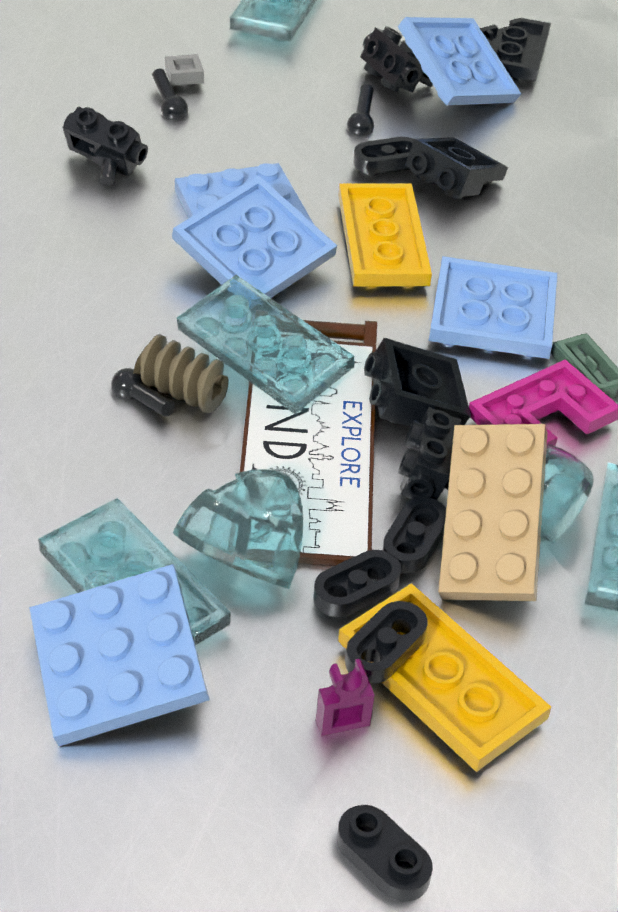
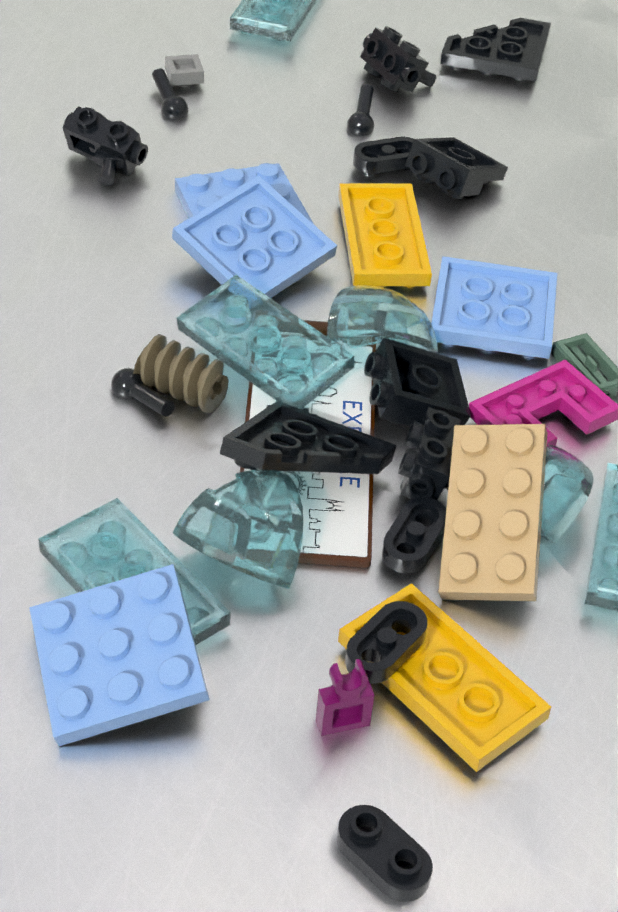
black plate [313,550,401,617] -> none
light blue plate [398,17,521,105] -> none
none -> black plate [220,401,397,474]
none -> clear light blue brick [327,285,438,352]

